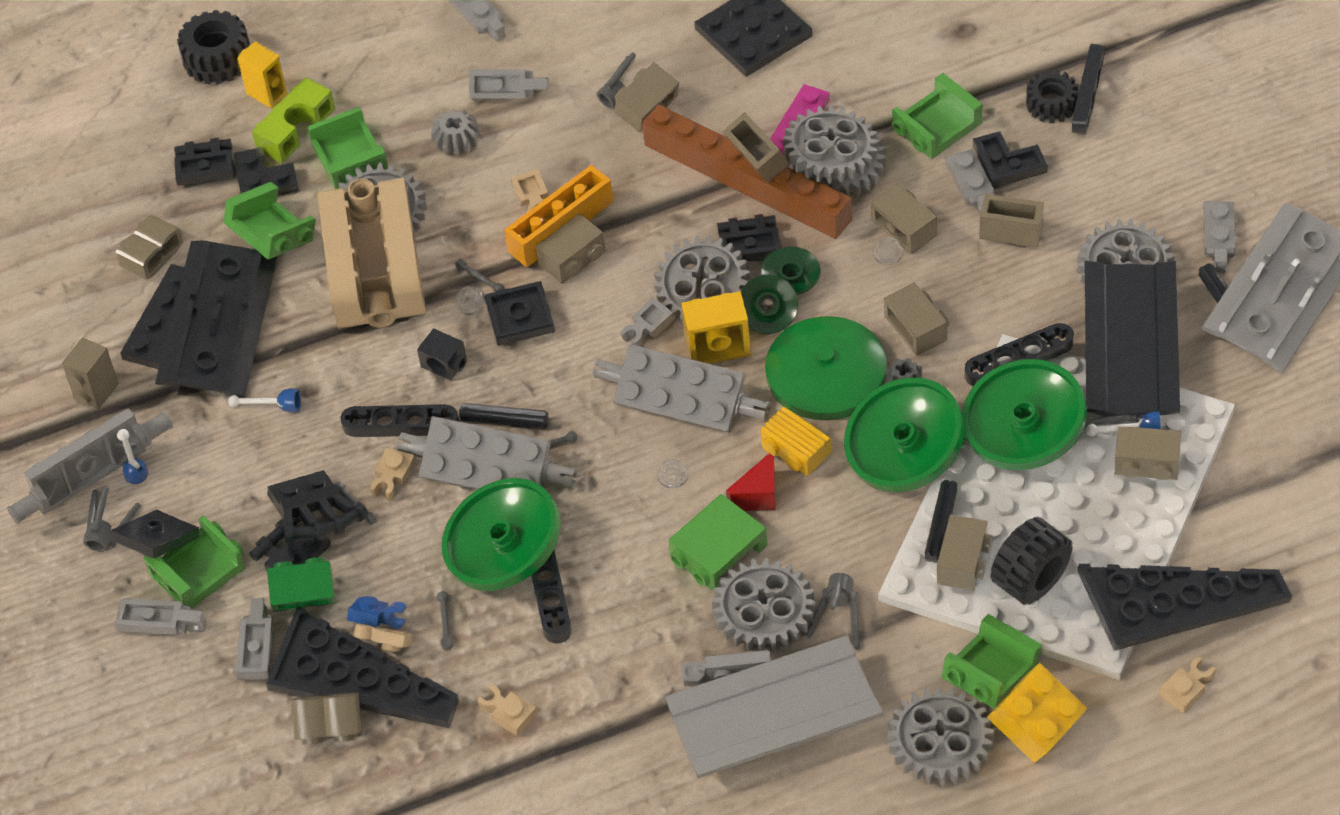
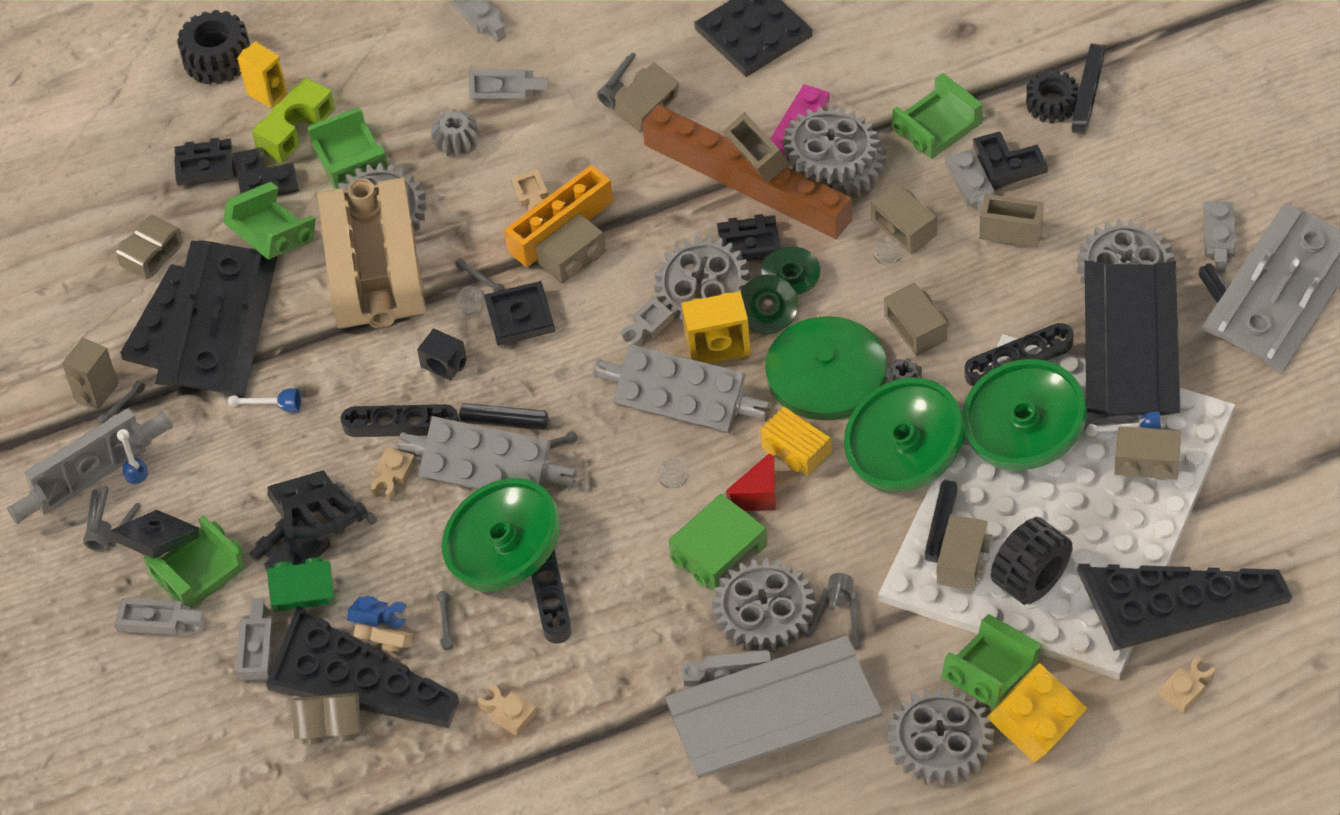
none -> dark grey hinge [97,381,145,425]

